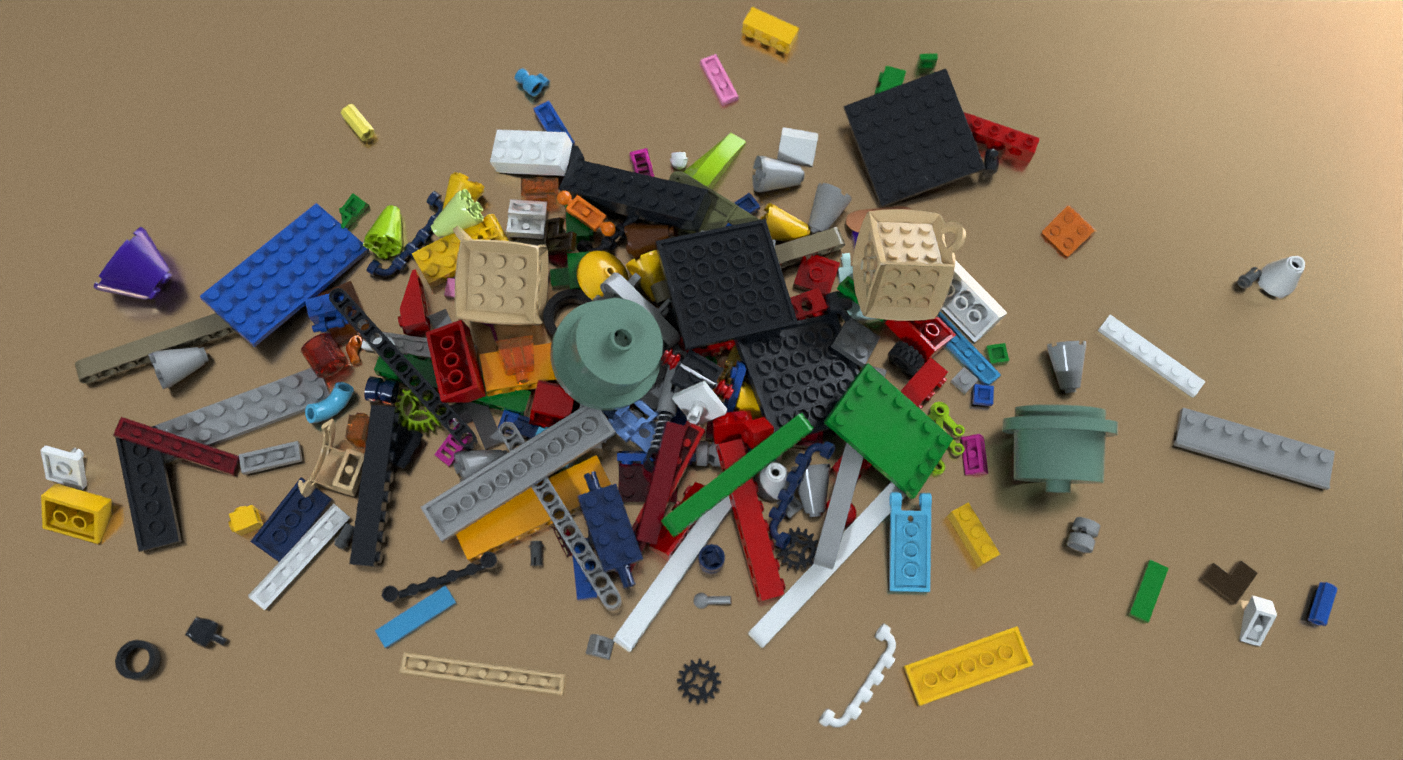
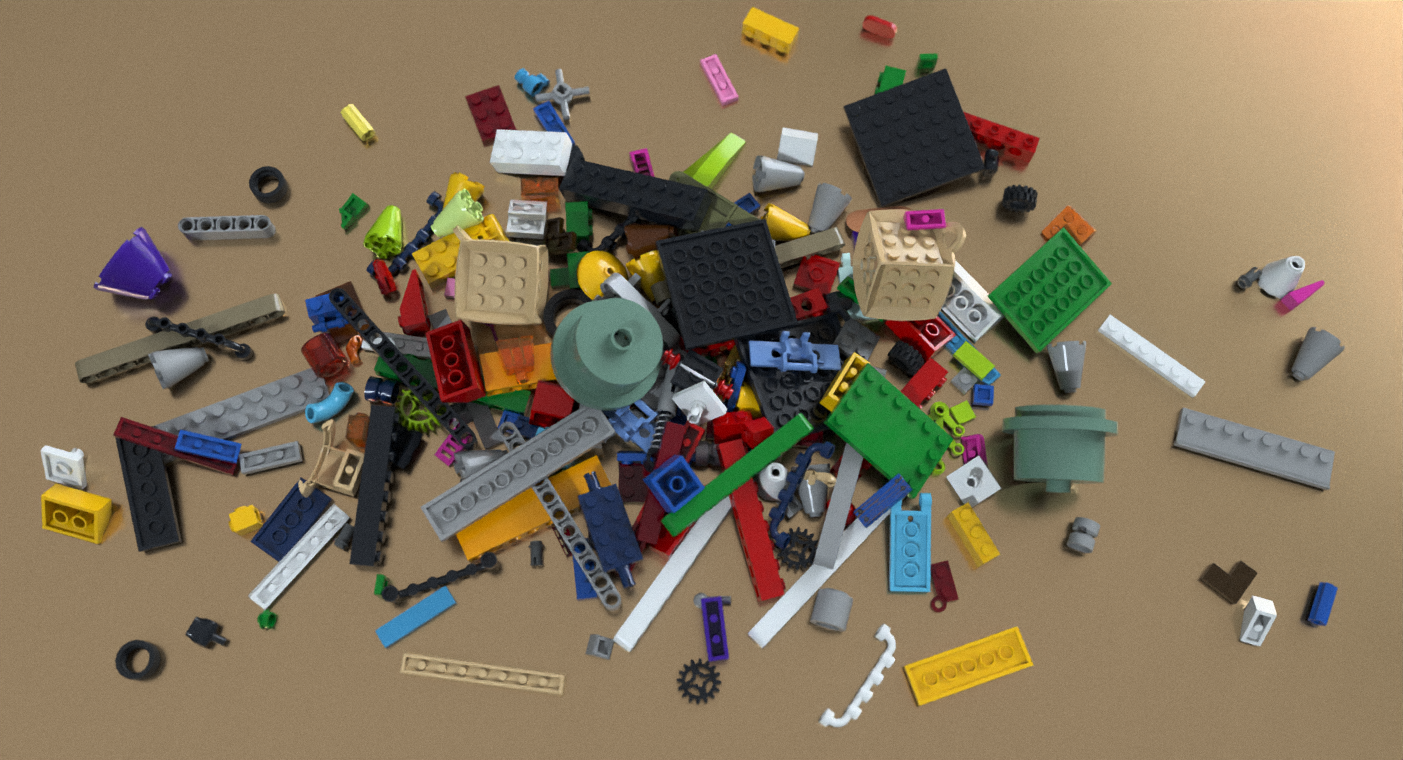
blue plate [200,203,369,347] -> none
dark red tile [548,252,572,268] -> none
orange plate [557,190,616,237] -> none
white plate [670,152,688,170] -> none
dark blue wheel [698,544,725,575] -> none
green tile [985,343,1009,365] -> none
green tile [1128,560,1169,623] -> none
none -> black bar [145,316,253,360]
none -> blue plate [175,430,242,464]
none -> light grey beam [178,215,276,240]
none -> black tyre [249,166,288,203]
none -> green plate [257,609,276,630]
none -> red hinge [373,259,397,294]
none -> green tile [374,574,389,598]
none -> dark red plate [465,85,517,144]
none -> light grey bar [535,69,590,120]
none -> blue brick [643,455,705,513]
none -> dark purple brick [701,596,729,661]
none -> medium blue piece [749,331,841,373]
none -> tan arm [804,469,836,487]
none -> light grey piece [810,588,853,632]
none -> yellow brick [819,352,870,411]
none -> blue tile [853,473,913,528]
none -> red tile [862,15,897,39]
none -> dark pink slope [903,209,946,230]
none -> dark red hinge [930,560,959,613]
none -> white tile [946,456,1002,508]
none -> lime tile [949,400,976,425]
none -> lime tile [953,341,995,381]
none -> green plate [987,227,1112,353]
none -> black tyre [1002,185,1038,213]
none -> dark pink slope [1281,280,1325,310]
none -> light grey cone [1291,327,1345,381]

